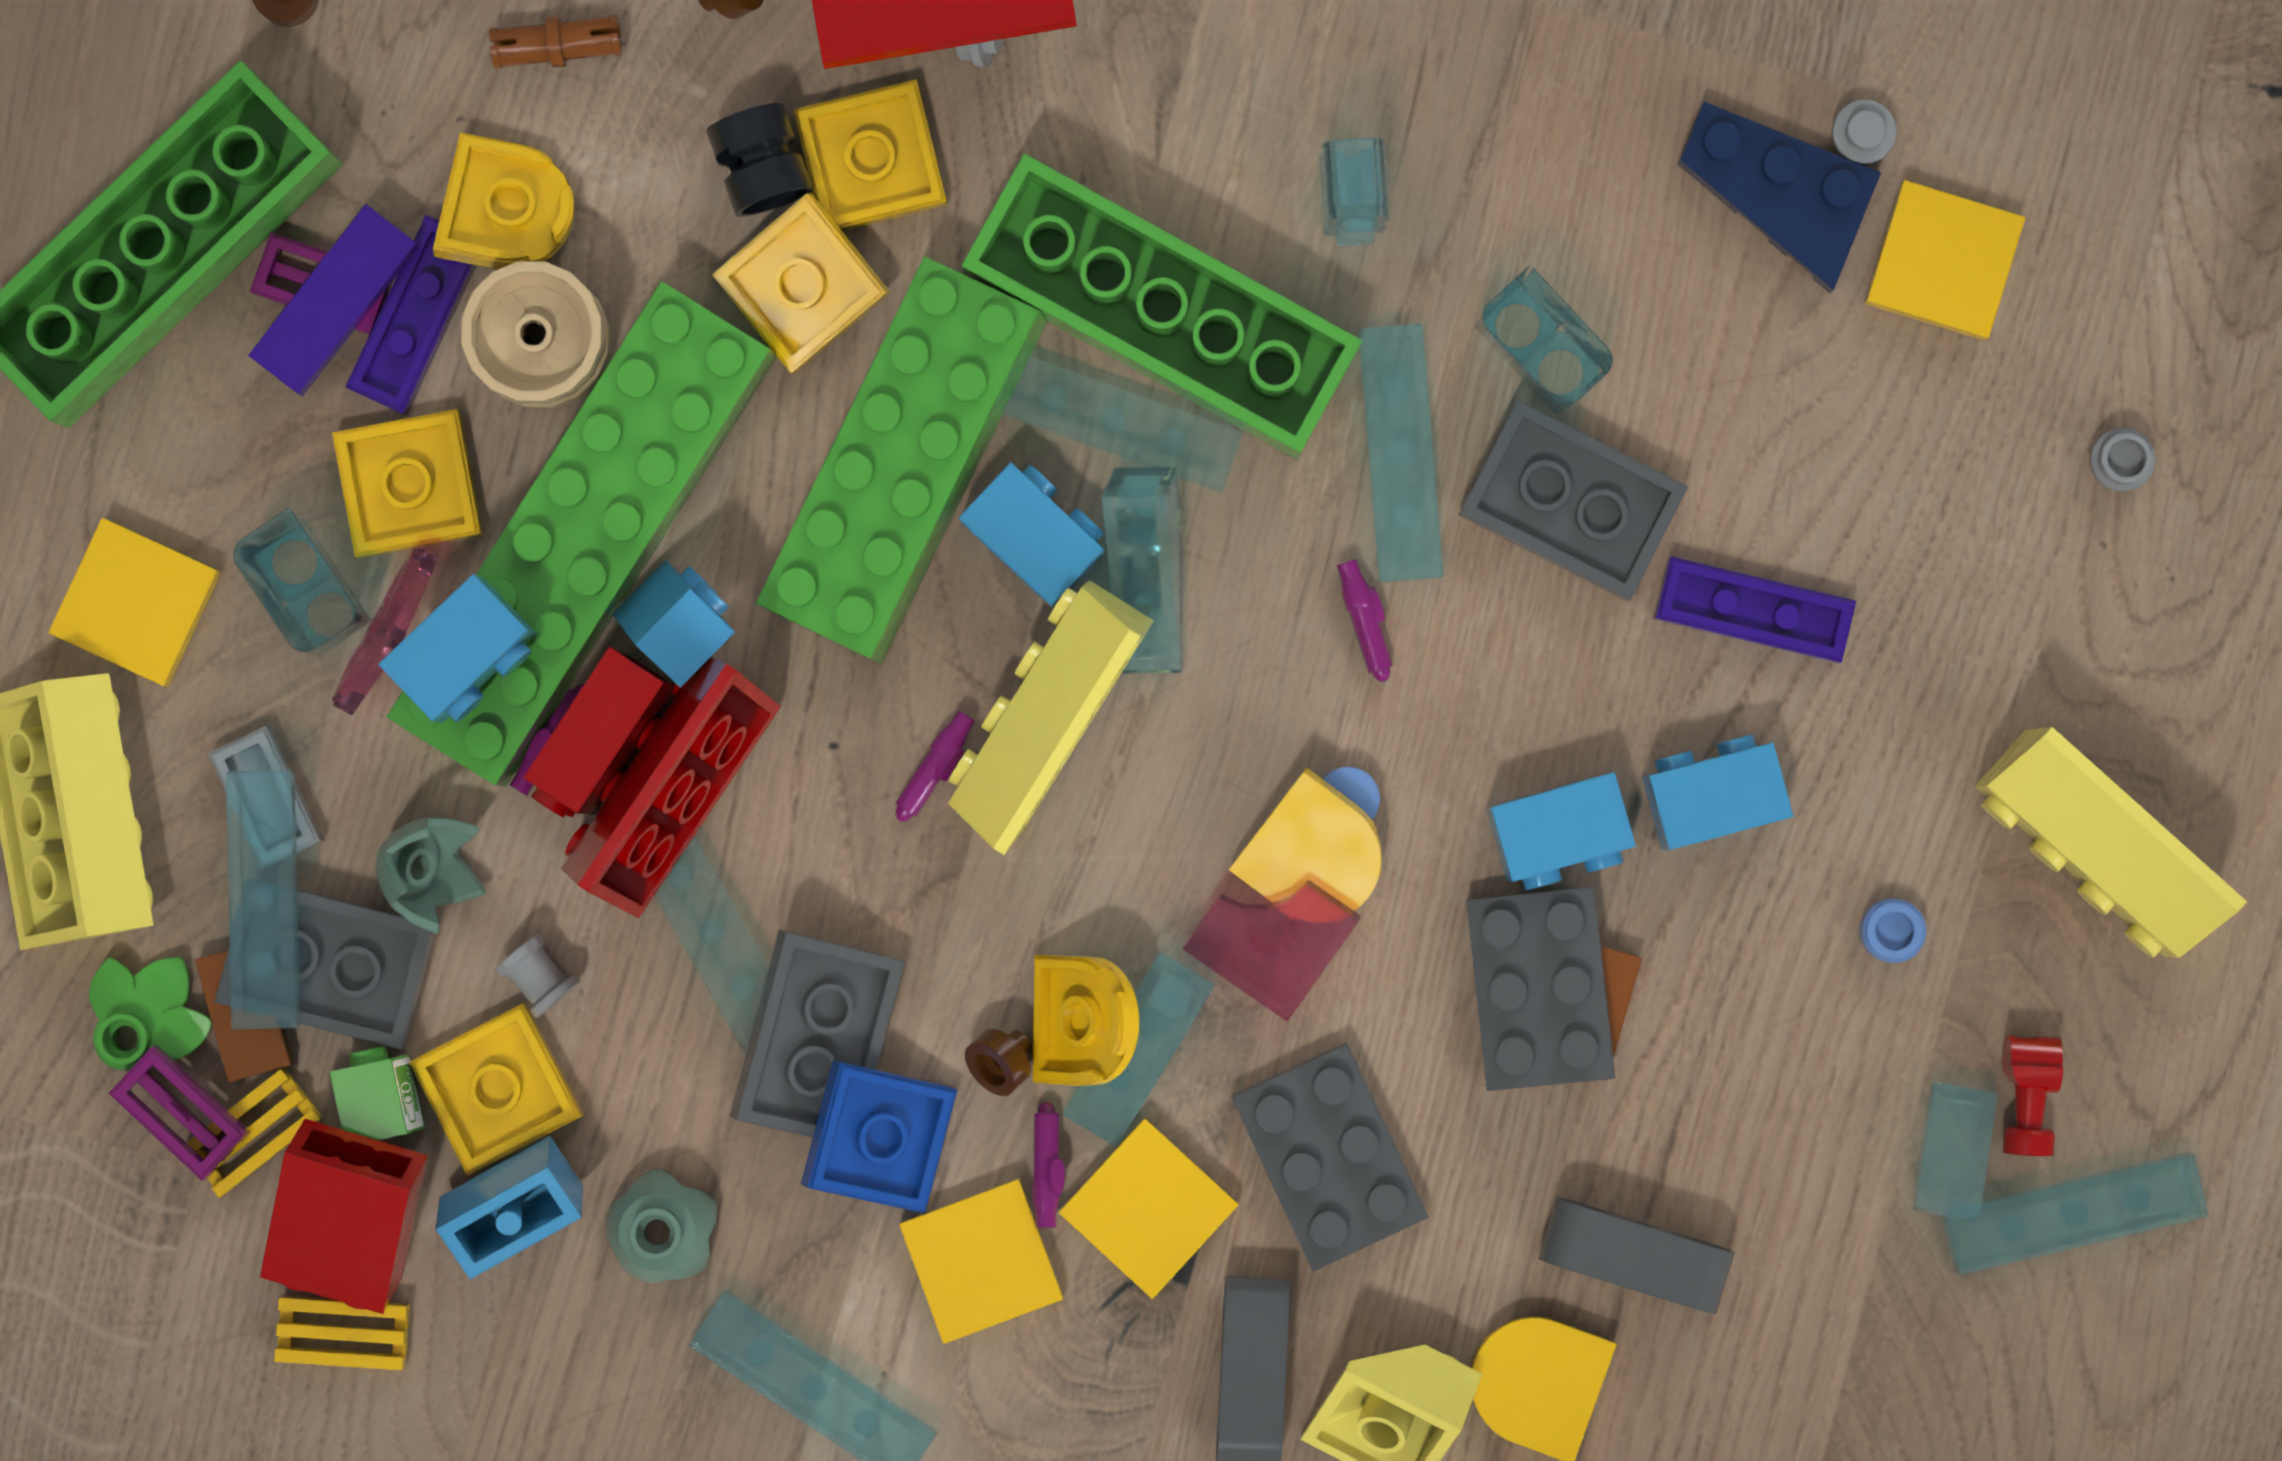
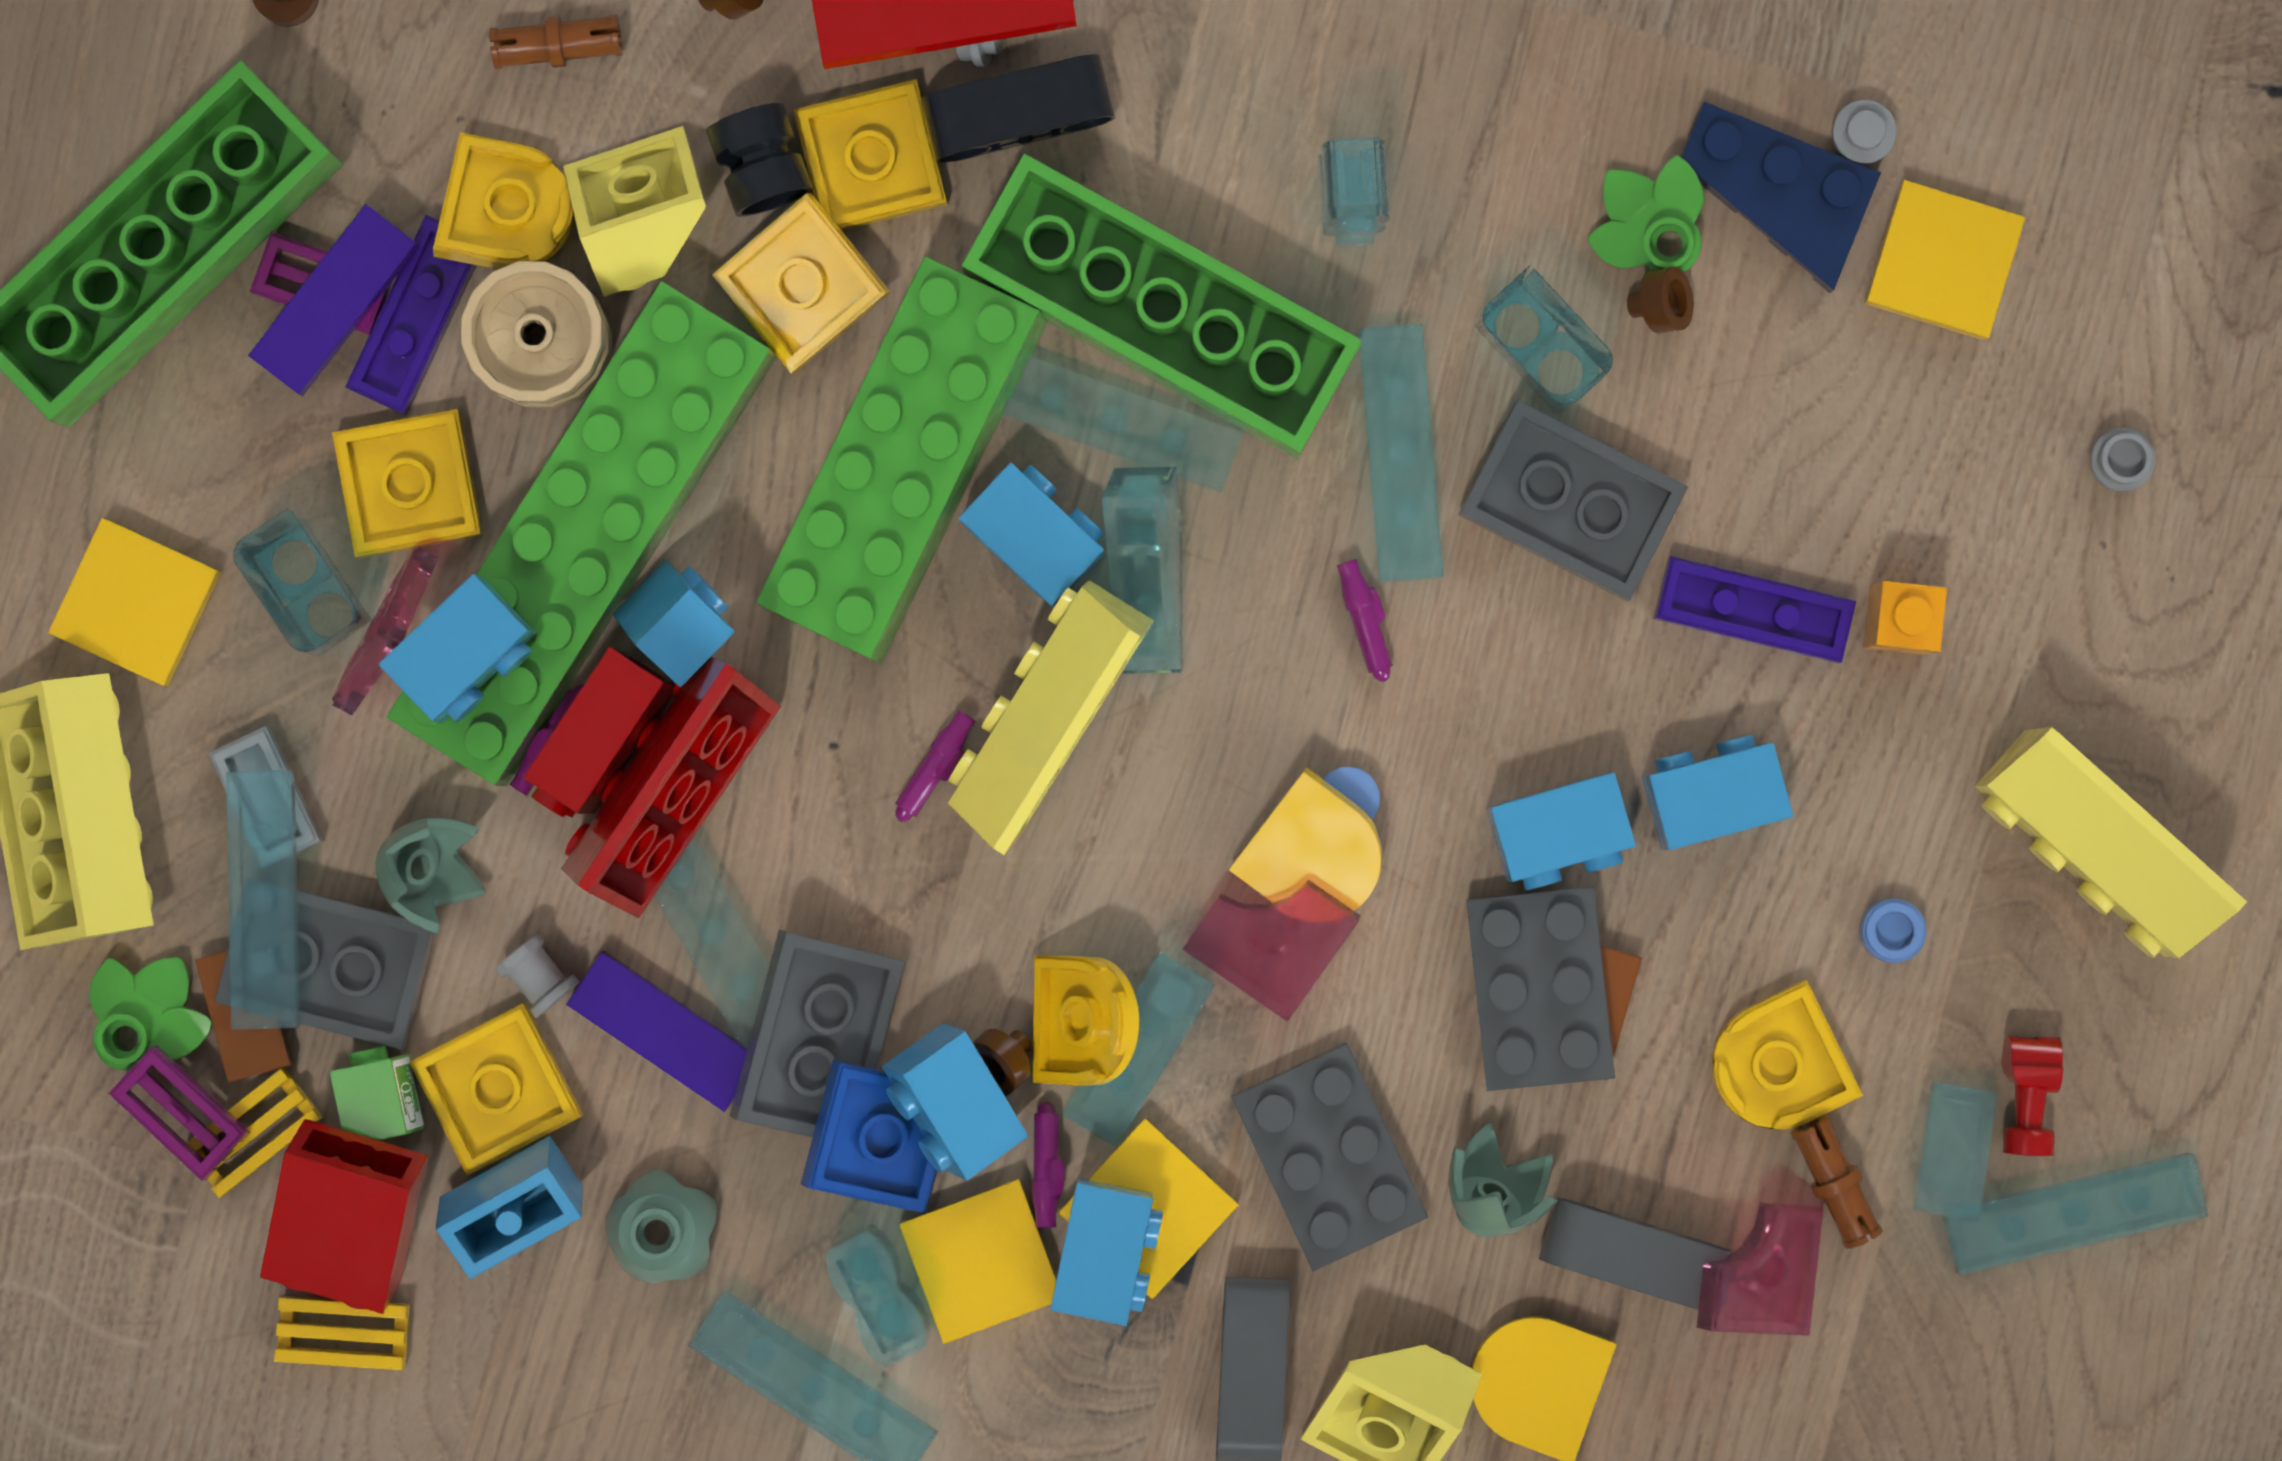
none -> light yellow slope [563,126,706,297]
none -> dark purple tile [566,951,747,1112]
none -> clear light blue brick [826,1224,930,1368]
none -> dark azure brick [881,1023,1029,1181]
none -> black beam [921,54,1115,163]
none -> dark azure brick [1050,1178,1163,1326]
none -> sand green piece [1448,1123,1558,1238]
none -> bright green plate [1587,156,1704,272]
none -> reddish brown tile [1627,267,1694,334]
none -> clear pink tile [1696,1202,1824,1336]
none -> yellow tile [1711,980,1863,1130]
none -> dark orange pin [1790,1115,1883,1249]
none -> light orange brick [1863,581,1947,655]

